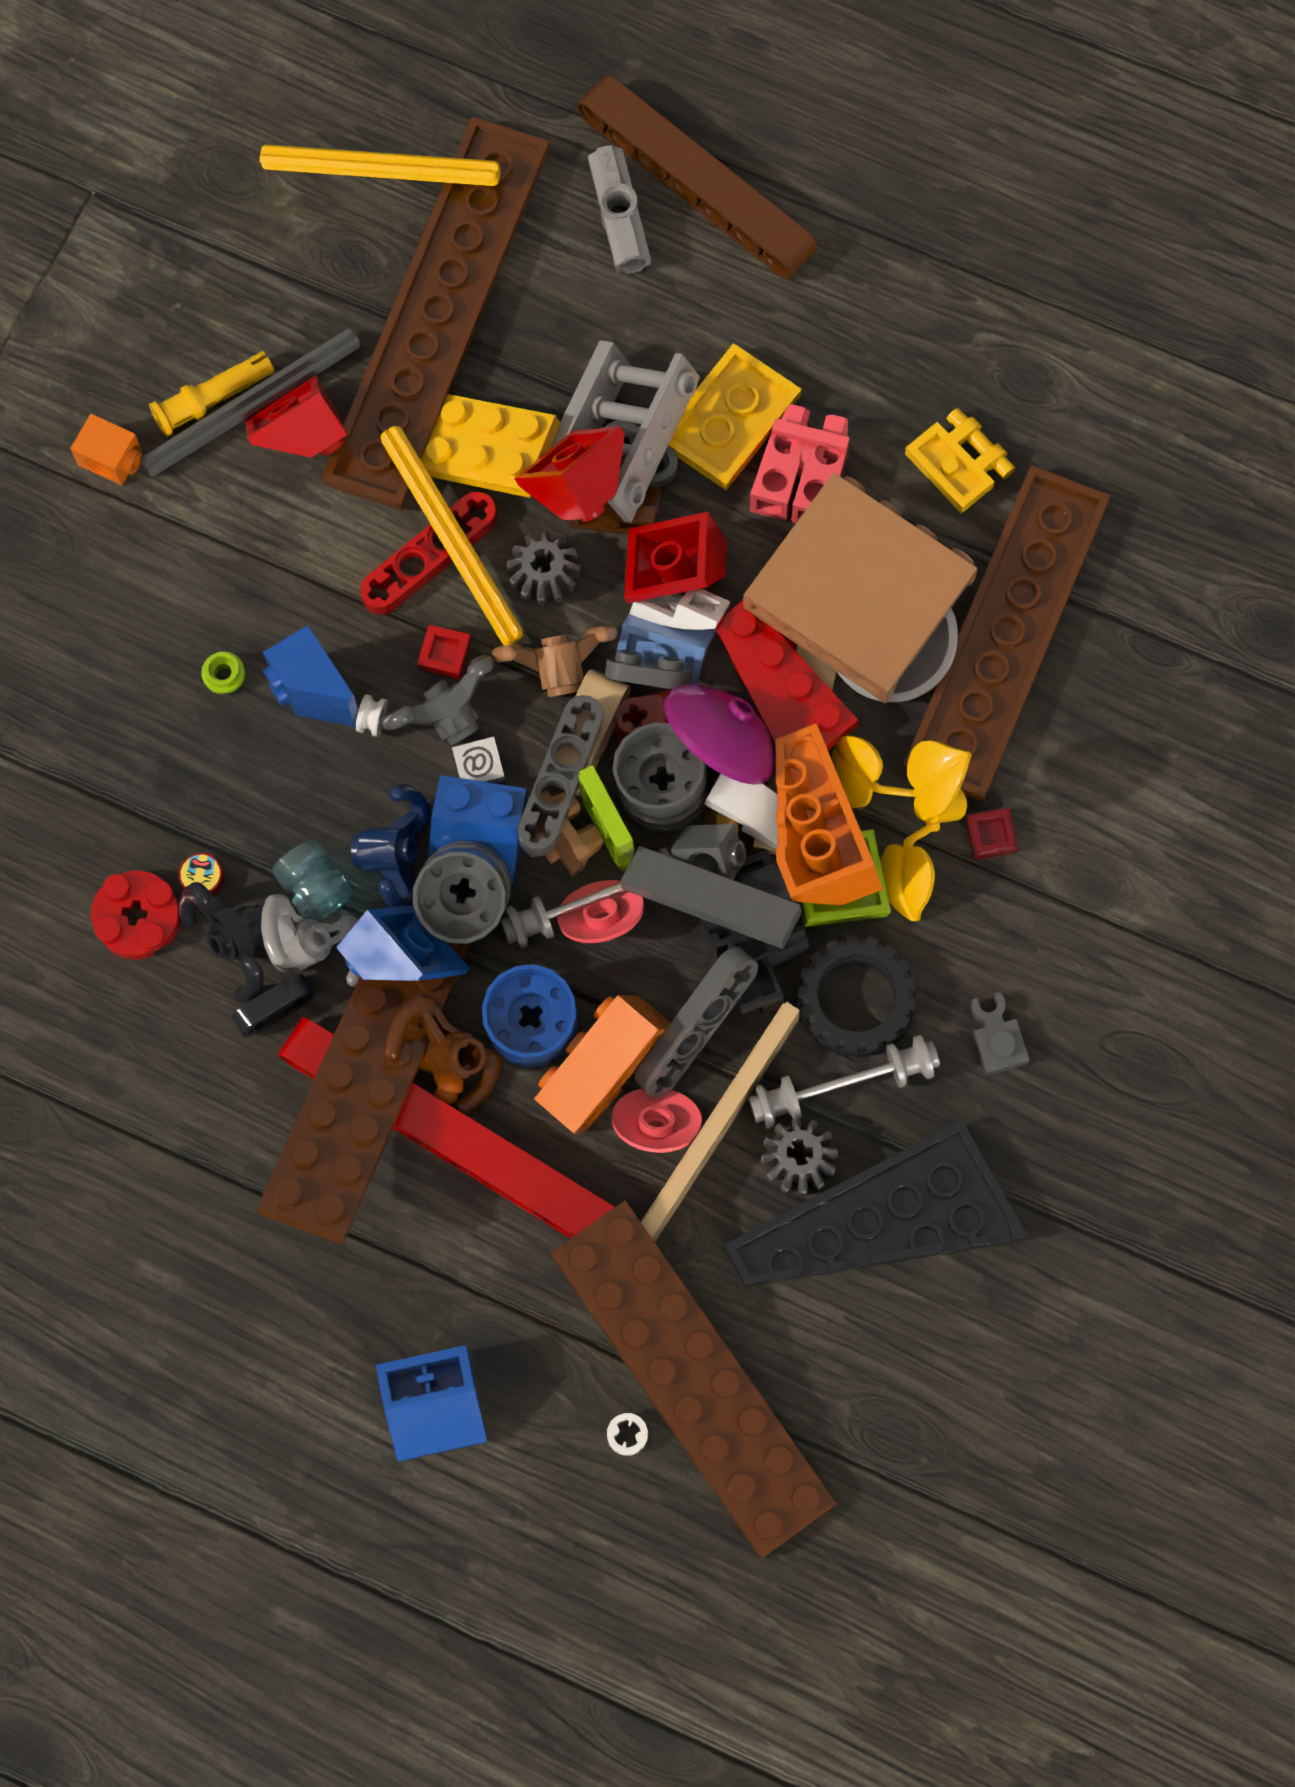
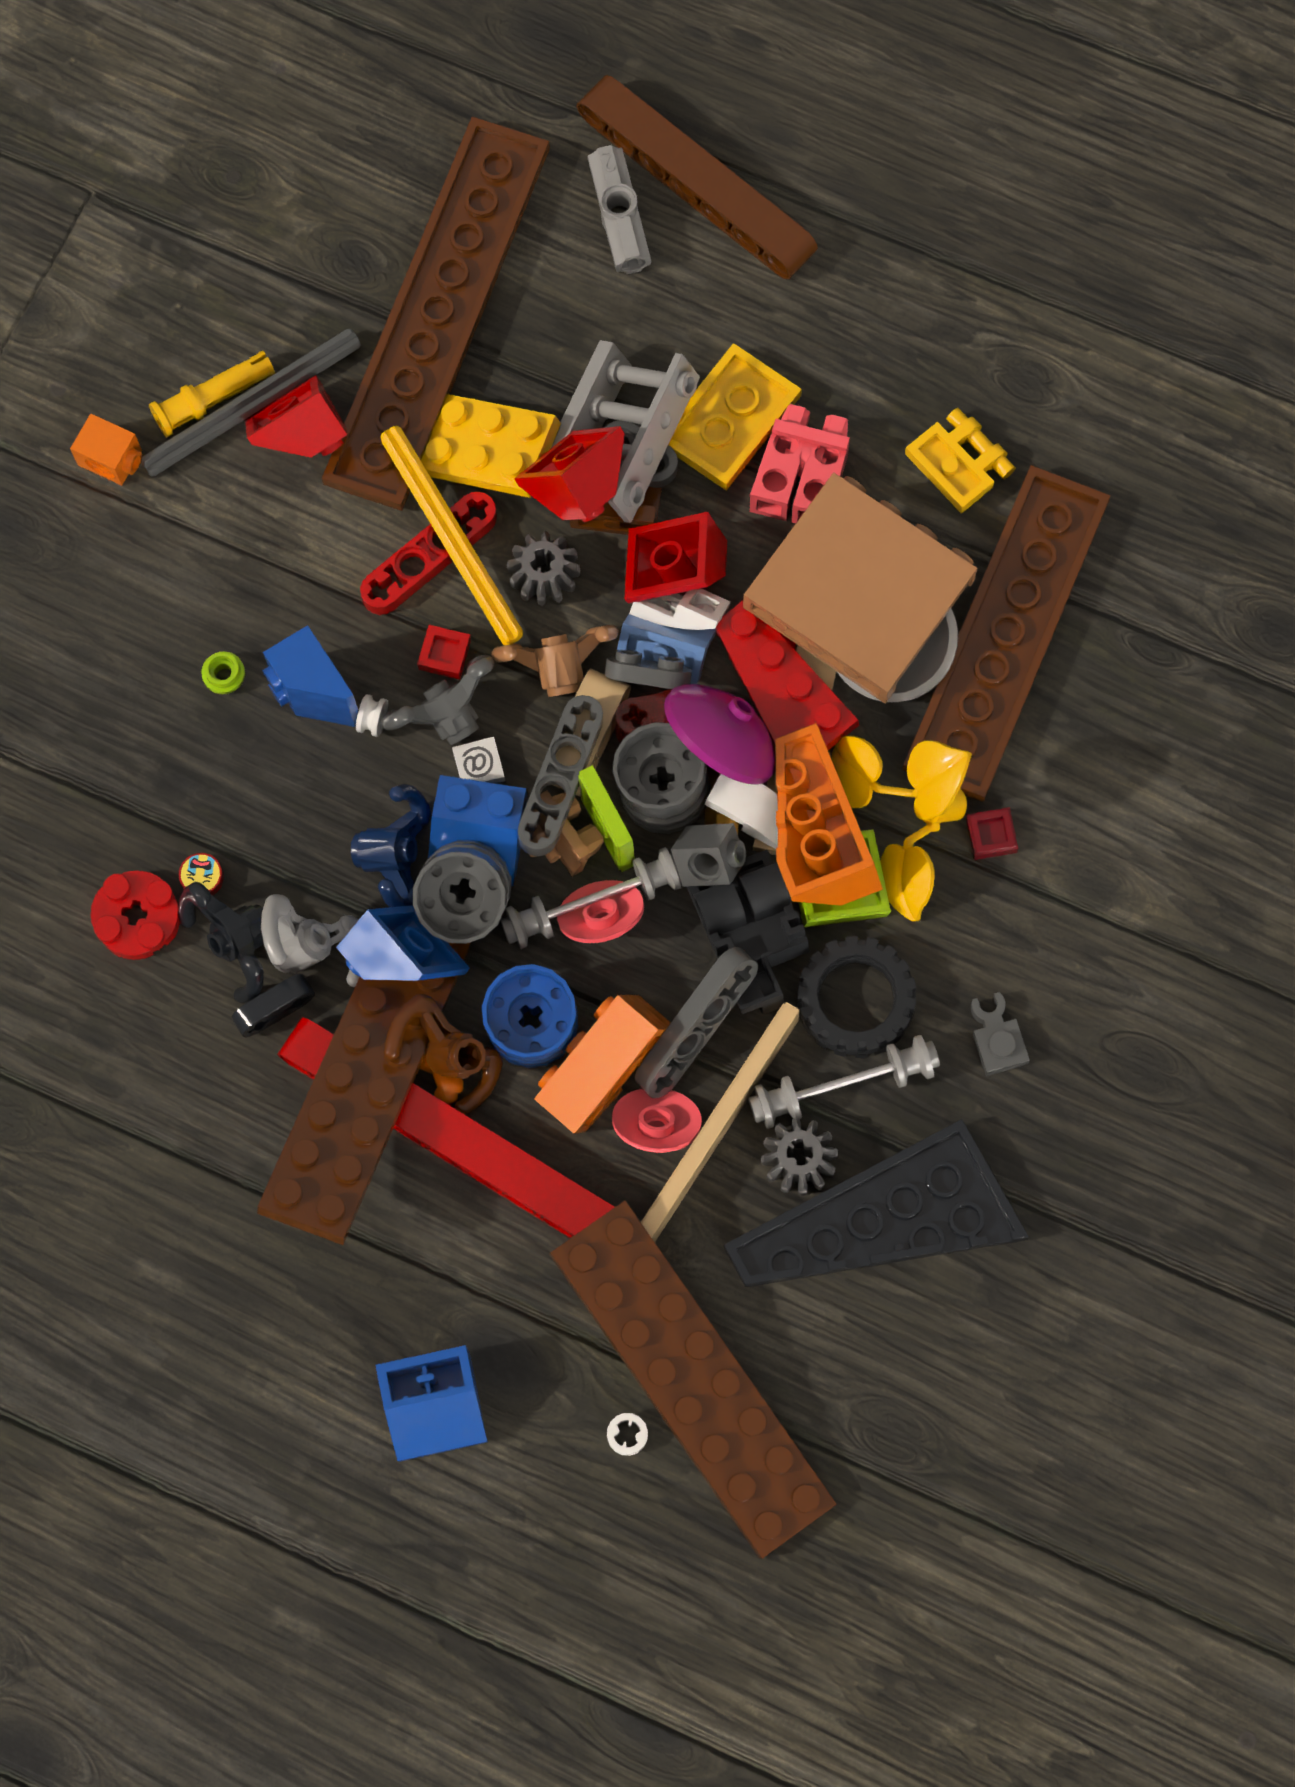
yellow axle [260,145,501,186] -> none
clear light blue wheel [272,840,353,921] -> none
dark grey tile [620,846,802,949] -> none

